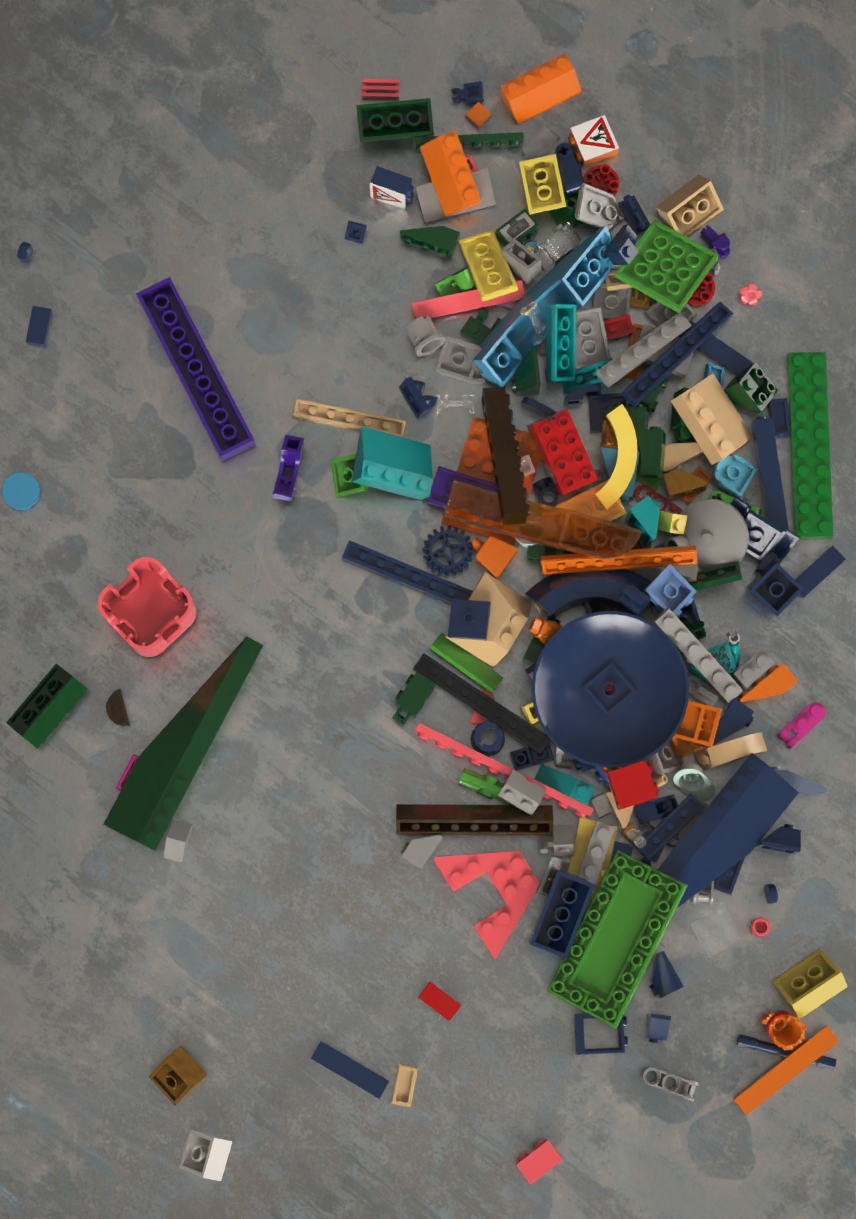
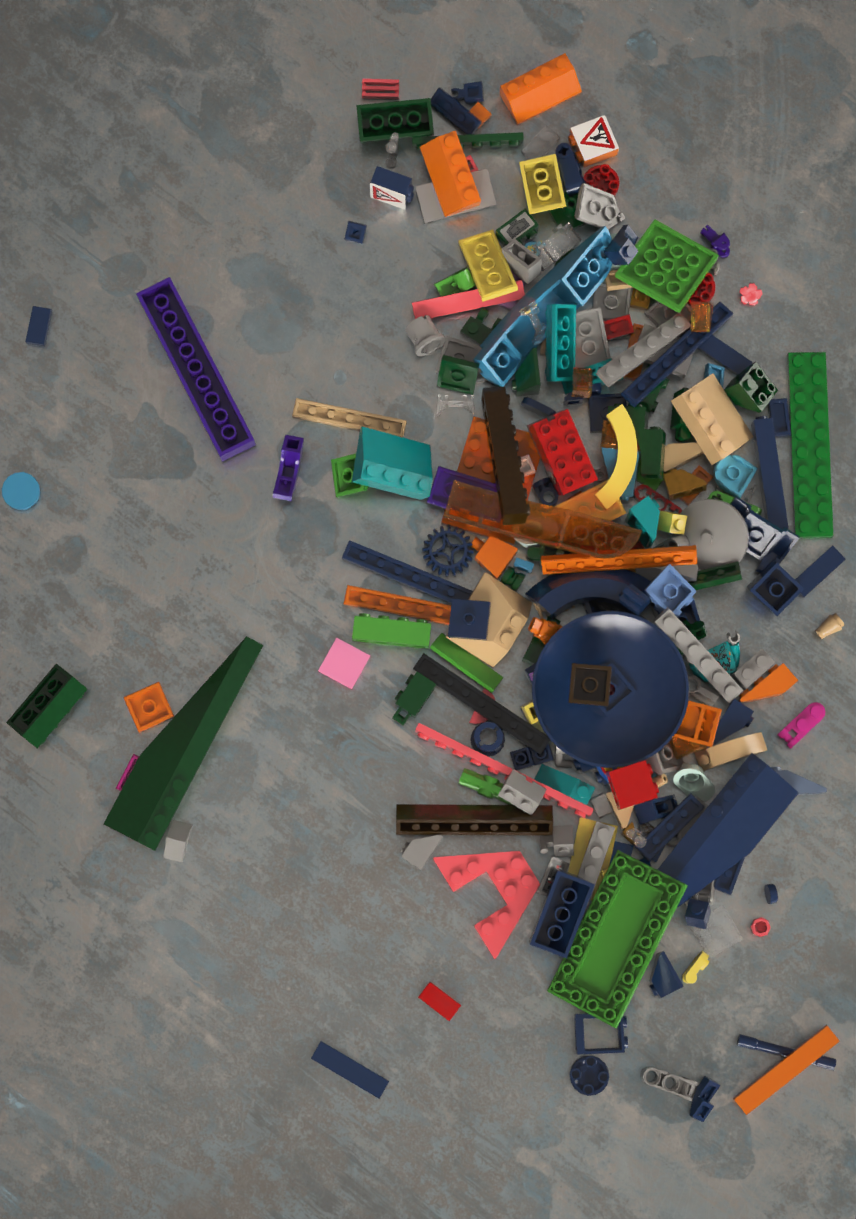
dark blue tile [17,242,33,262] -> none
coral piece [98,557,197,657] -> none
dark brown tile [106,689,131,727] -> none
pearl gold slope [148,1046,207,1106] -> none
white slope [179,1129,232,1181] -> none
tan tile [391,1064,418,1107] -> none
dark blue tile [399,377,438,419] -> none
dark green slope [400,226,460,258] -> none
coral brick [515,1139,562,1184] -> none
dark blue hinge [618,194,651,235] -> none
dark blue slope [645,1014,671,1043] -> none
tan slope [656,174,724,237] -> none
dark blue slope [756,824,801,854] -> none
orange hair [760,1010,806,1050] -> none
light yellow slope [772,949,848,1019] -> none
none -> orange tile [123,682,174,733]
none -> bright pink tile [318,638,370,690]
none -> orange tile [344,585,451,625]
none -> bright green brick [352,613,431,649]
none -> clear piece [386,132,399,168]
none -> dark blue tile [431,87,482,135]
none -> dark green tile [437,355,480,395]
none -> dark green wheel [500,566,526,592]
none -> dark azure tile [513,557,534,573]
none -> dark brown brick [568,663,612,707]
none -> dark blue dish [570,1056,609,1096]
none -> clear orange slope [571,367,592,398]
none -> light yellow plate [682,950,710,984]
none -> dark blue brick [685,898,711,929]
none -> dark blue slope [690,1076,721,1122]
none -> clear orange slope [691,302,714,332]
none -> tan cone [815,613,845,639]

